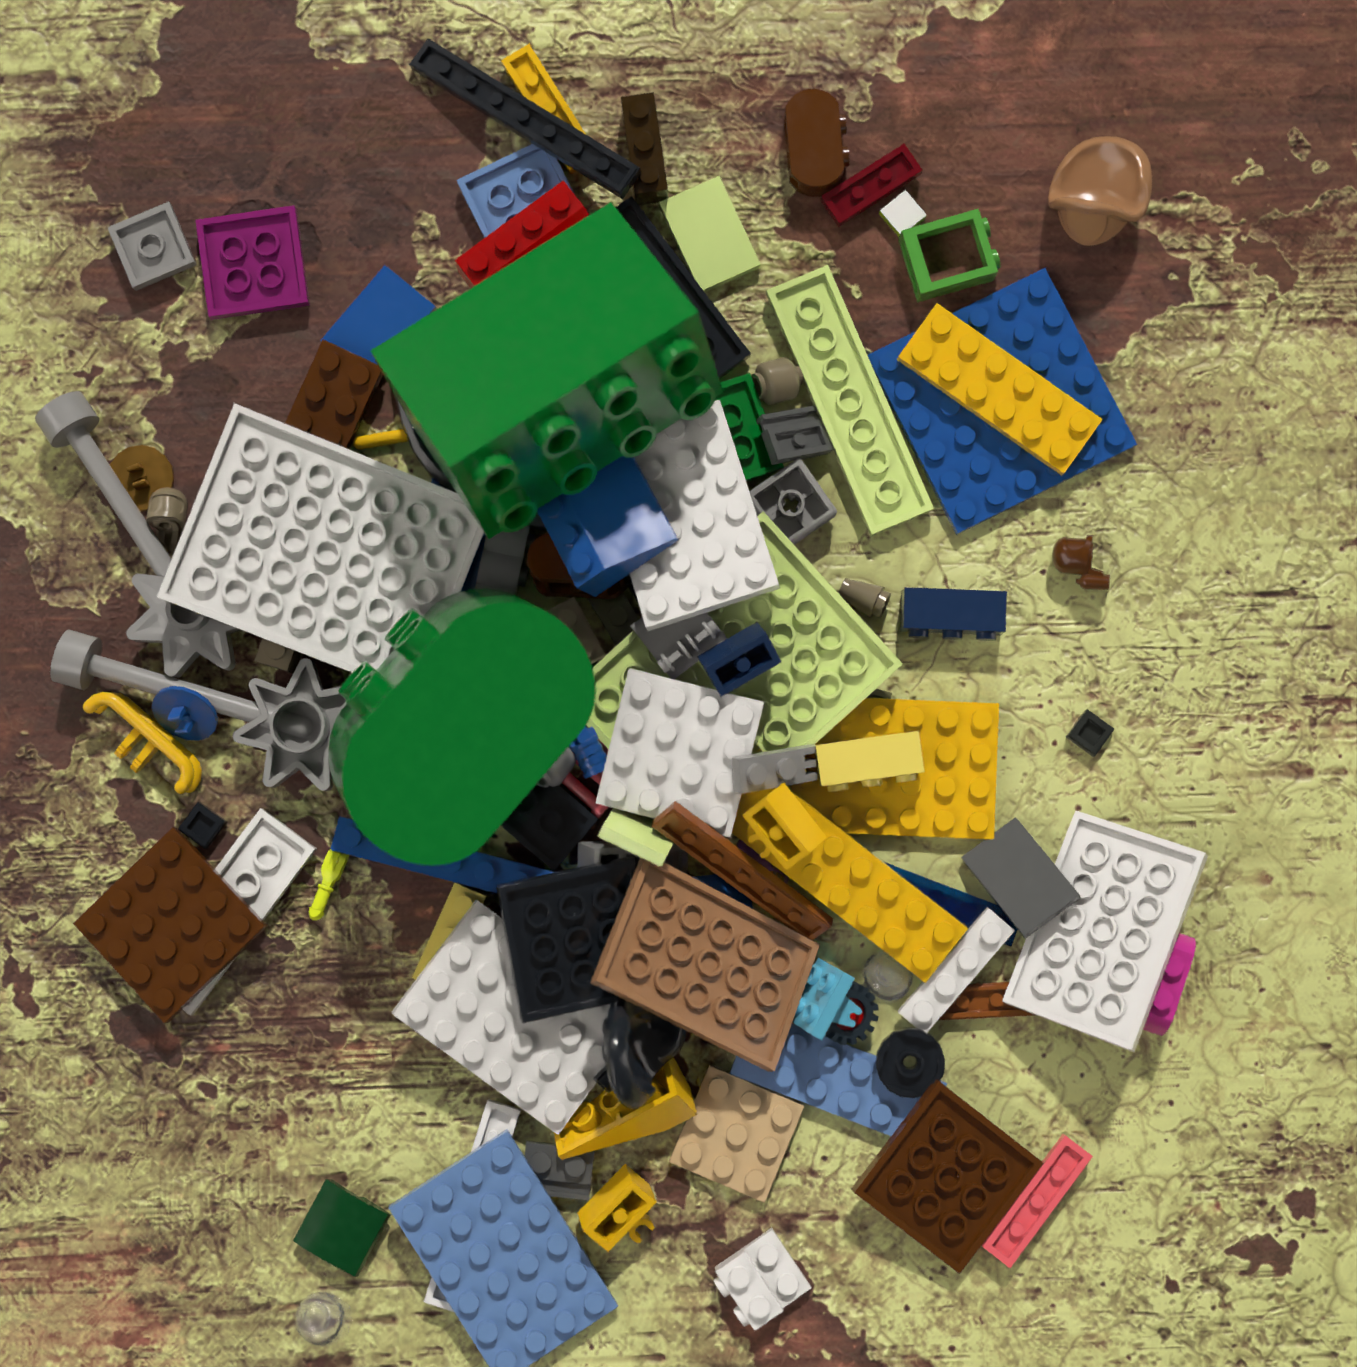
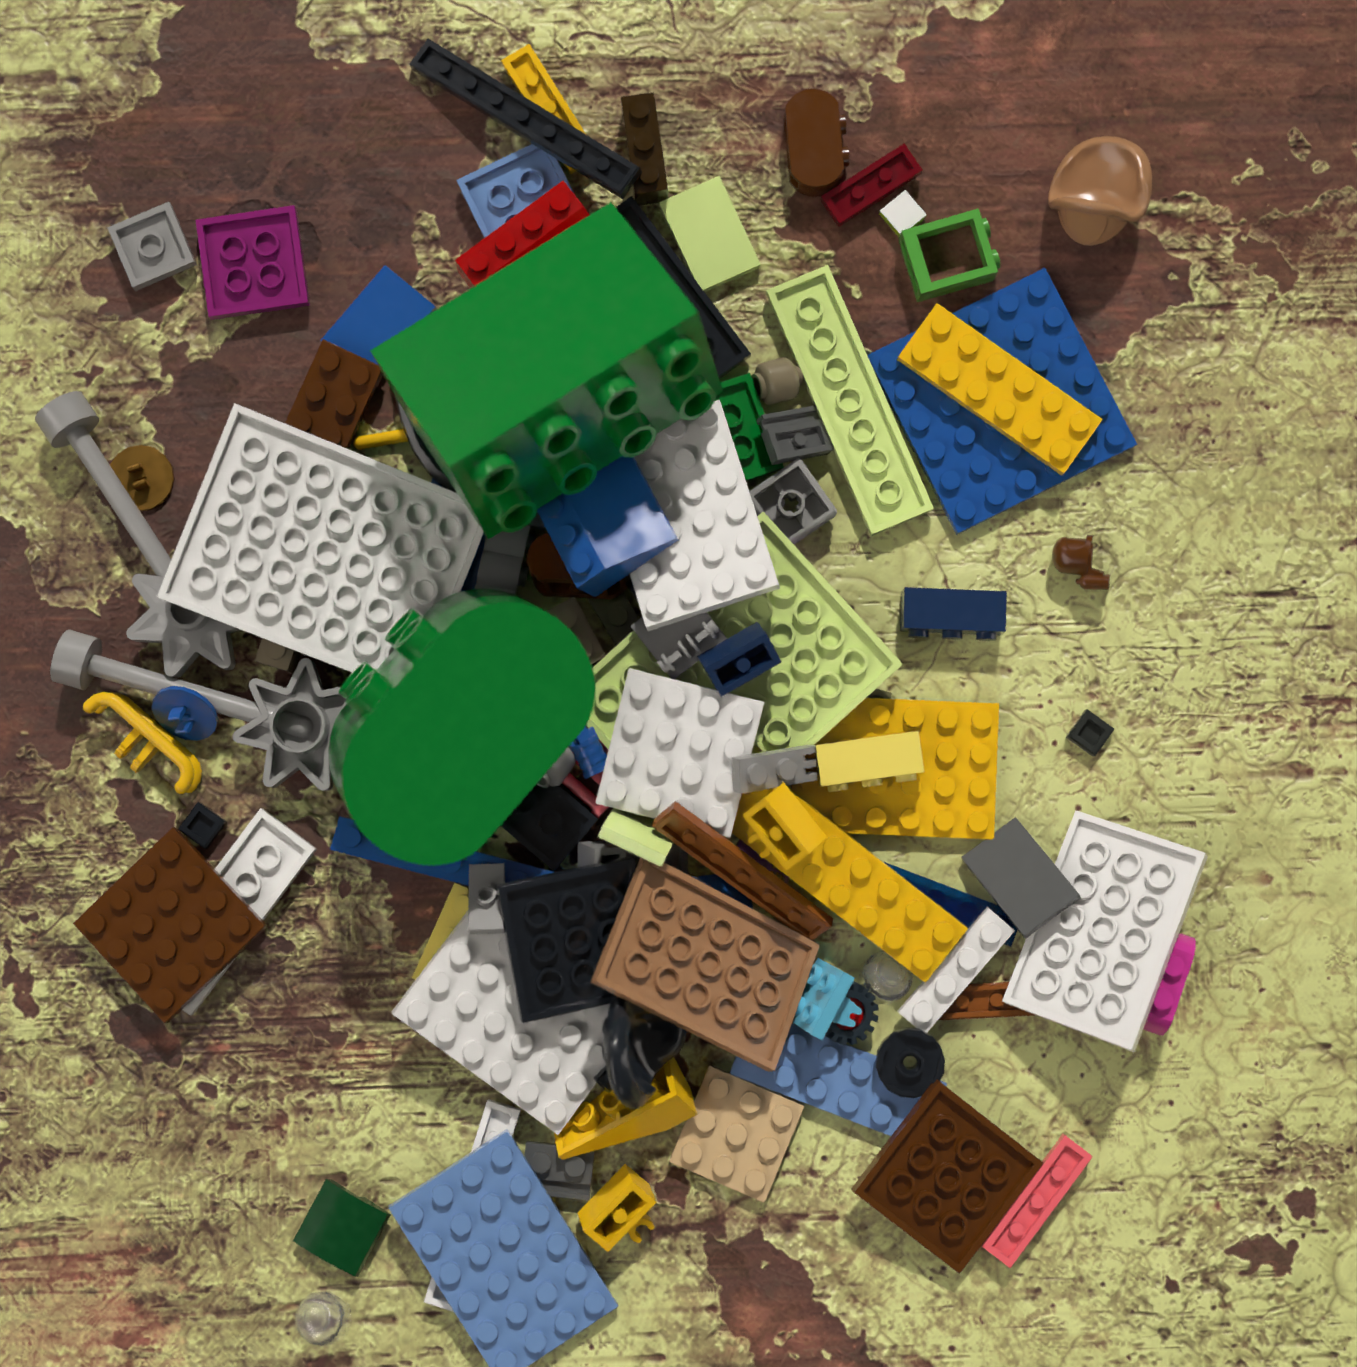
dark tan piece [146,487,188,555] -> none
neon yellow piece [308,849,349,921] -> none
white plate [714,1228,811,1331] -> none
dark tan cone [839,578,891,618] -> none
none -> light grey plate [468,863,505,935]

